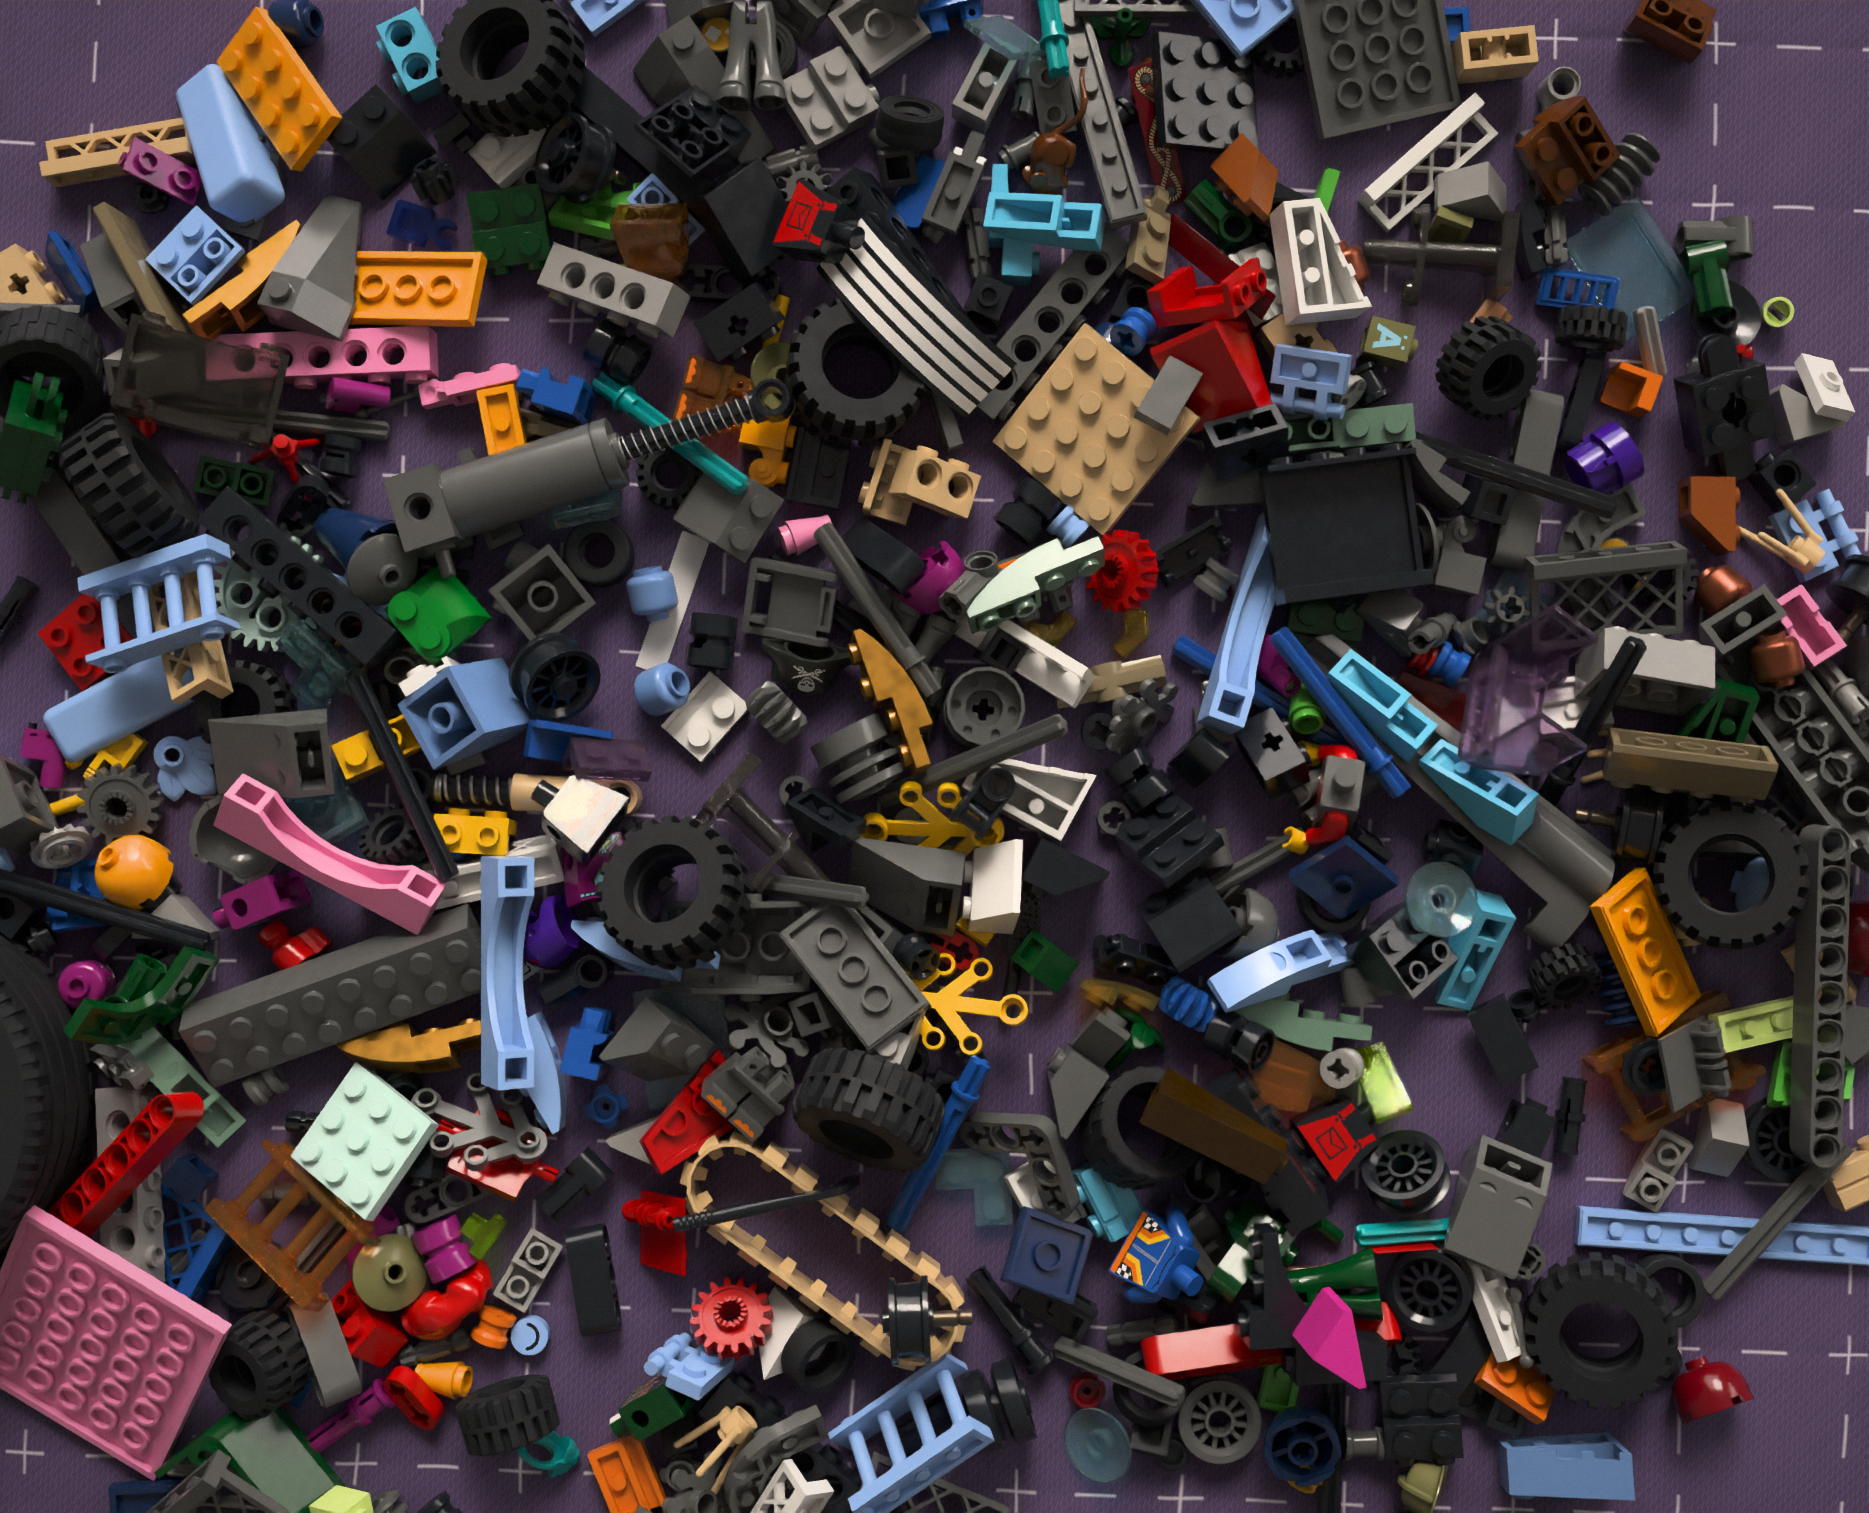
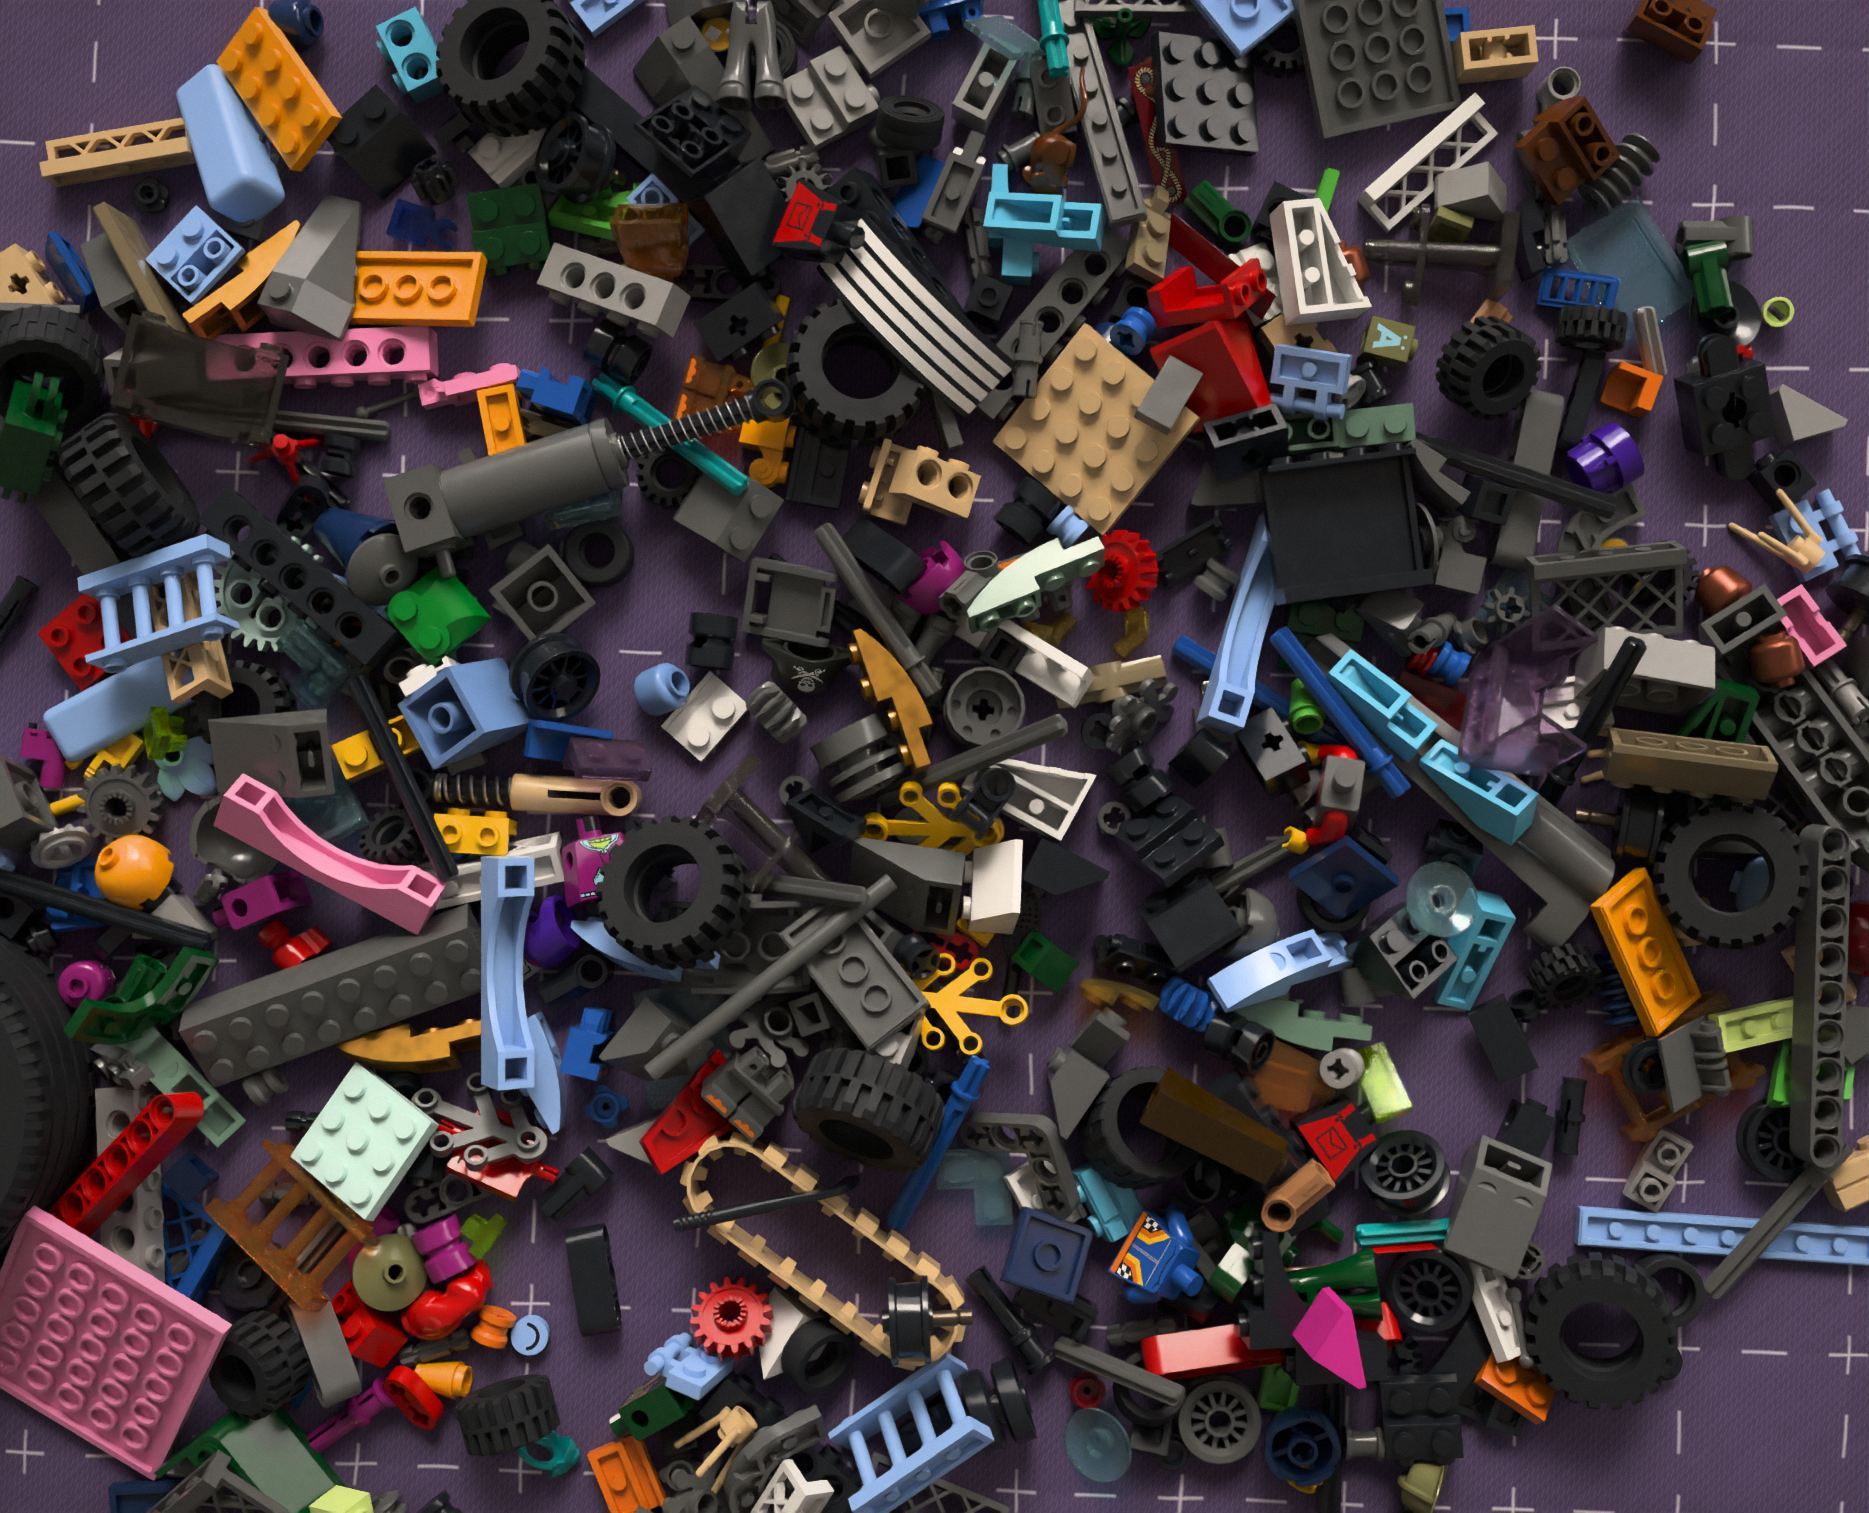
magenta hinge [118,137,202,206] -> none
dark green slope [193,455,275,507] -> none
magenta piece [319,377,390,414] -> none
light grey slope [492,1227,564,1313] -> none
torso [531,775,629,868] -> none
red hinge [621,1189,688,1276] -> none
medium blue head [626,565,678,622] -> none
white sticker [636,531,709,670] -> none
bright pink cone [777,515,832,556] -> none
dark green plant [1105,1008,1166,1072] -> none
dark orange slope [1210,133,1279,222] -> none
magenta piece [1256,631,1301,697] -> none
medium blue wedge [1497,1432,1635,1501] -> none
dark red cylinder [1672,1356,1755,1424] -> none
dark orange slope [1678,476,1740,556] -> none
light grey slope [1689,1095,1750,1177] -> none
white plate [1794,353,1855,421] -> none
none -> clear neon green tile [143,707,188,760]
none -> dark grey axle [192,869,228,907]
none -> dark grey piece [644,874,898,1082]
none -> dark grey pin [1012,319,1044,399]
none -> medium nougat piece [1261,1159,1335,1232]

